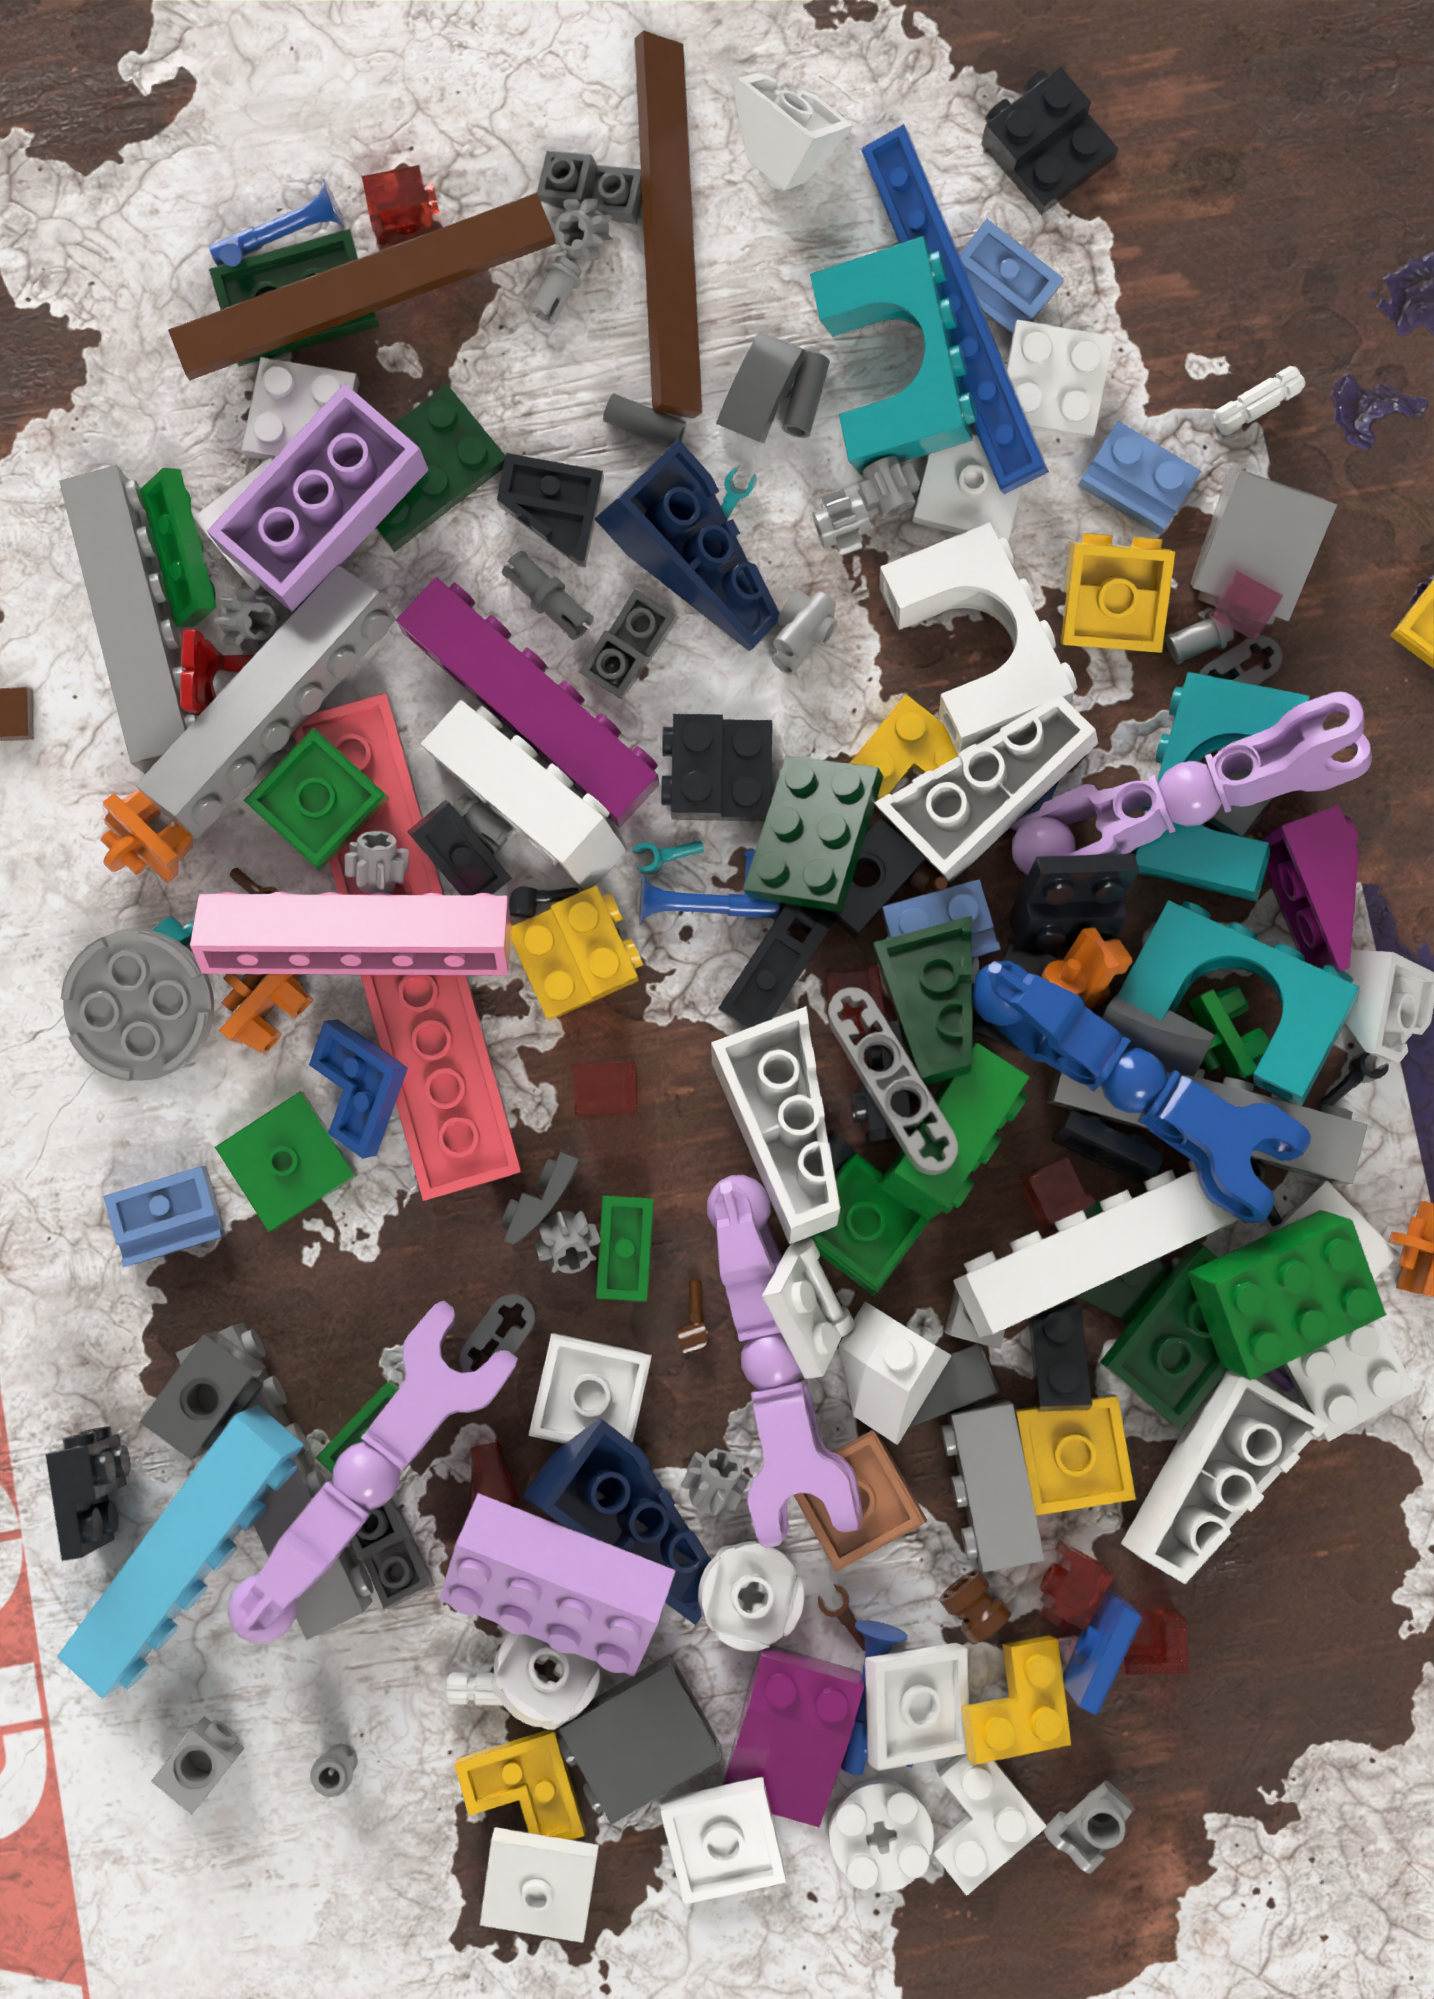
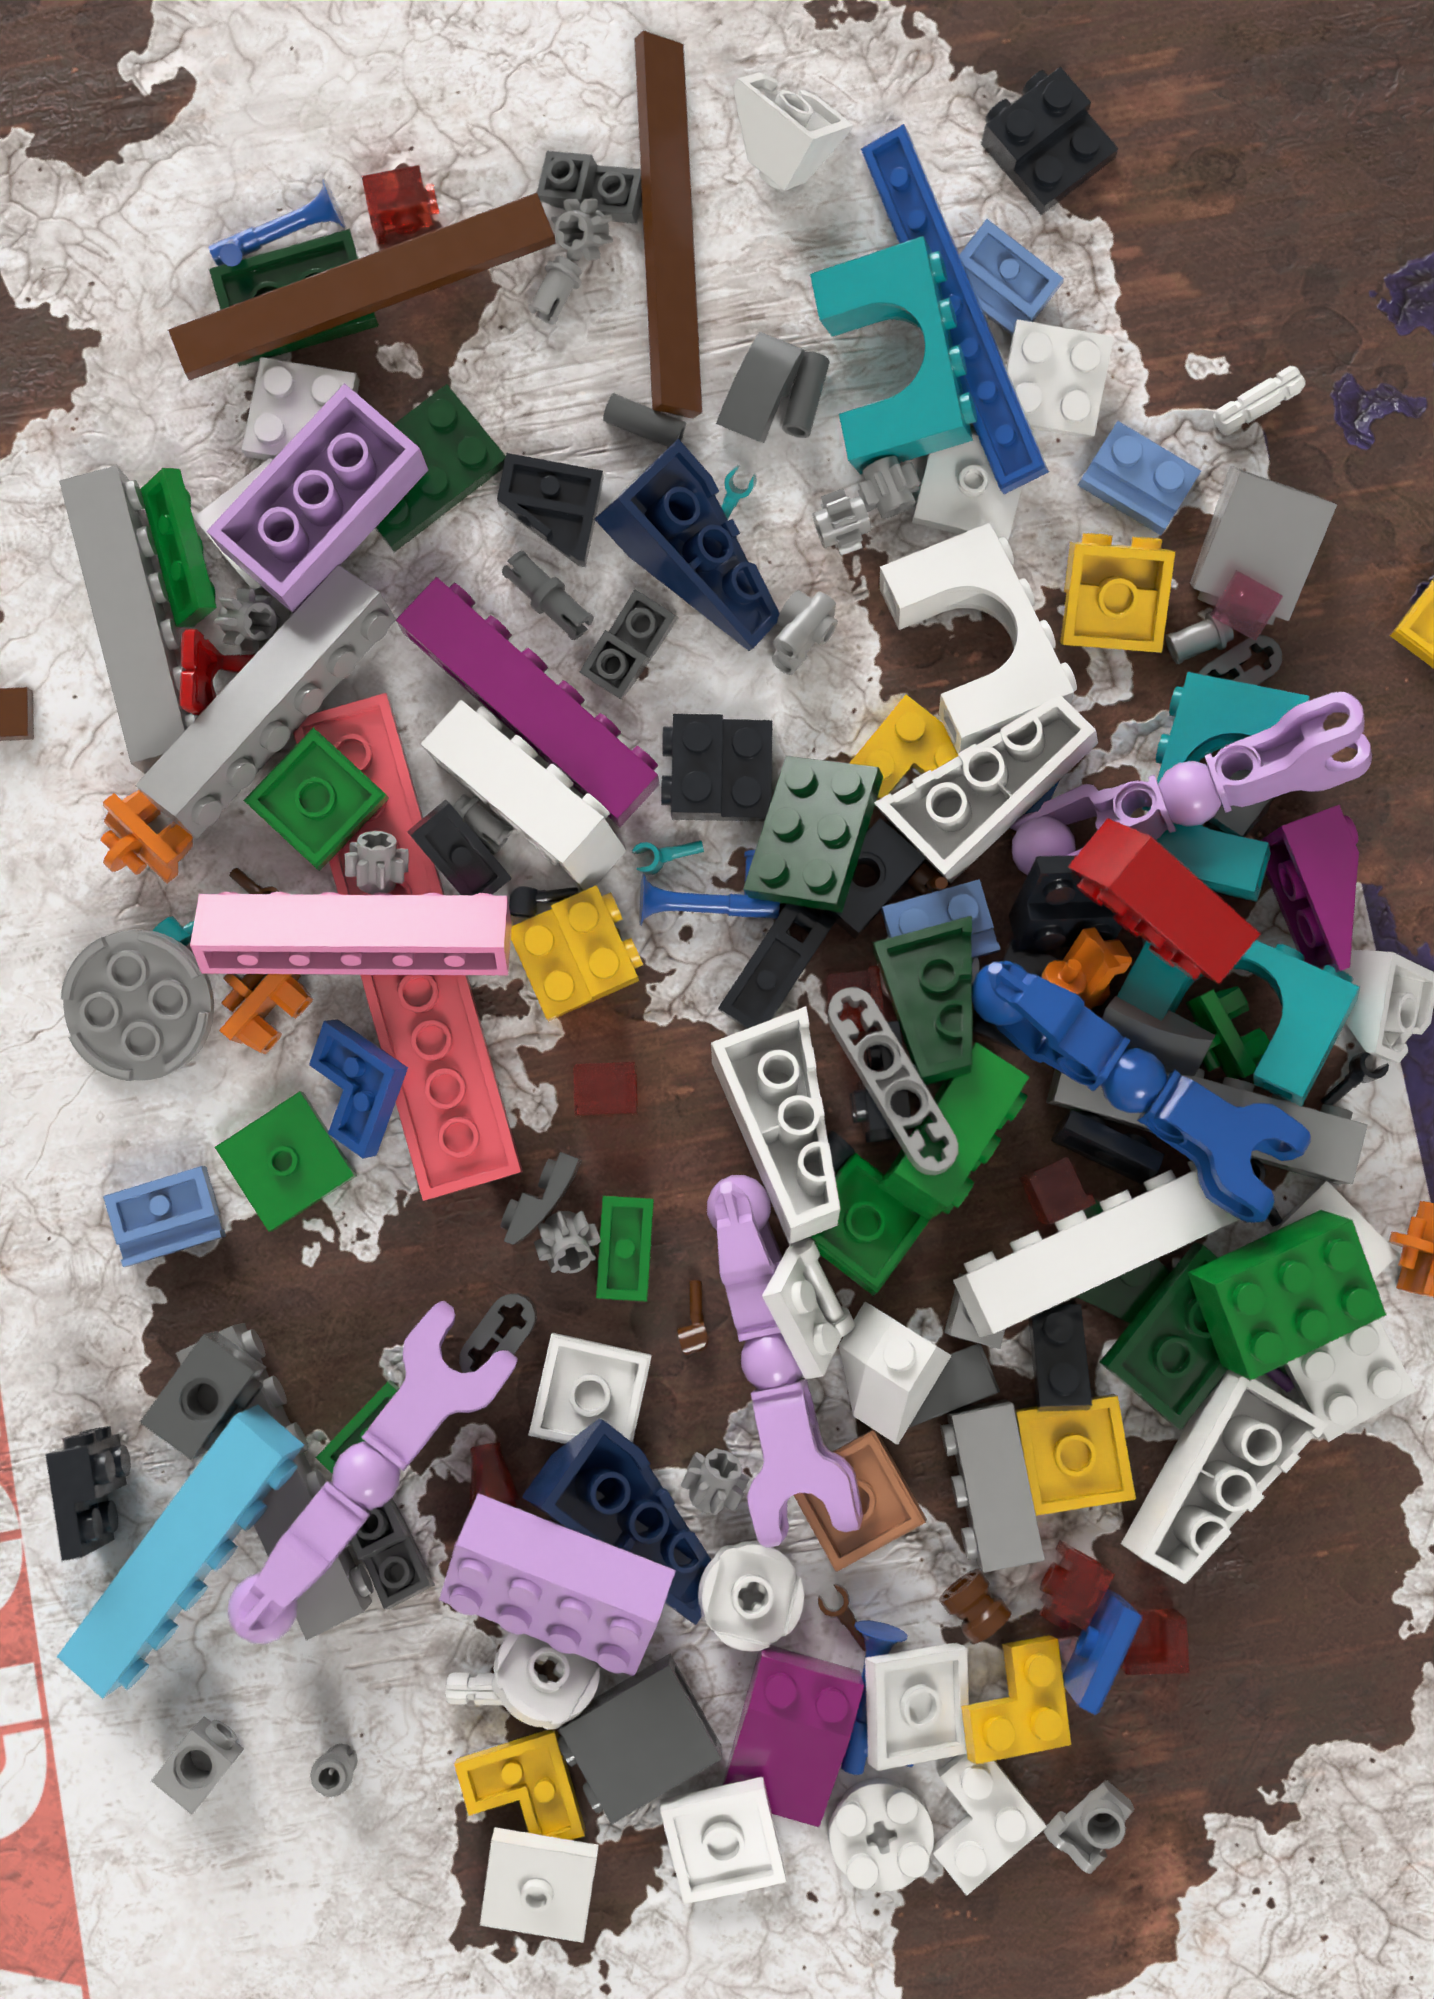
none -> red brick [1068,818,1260,984]

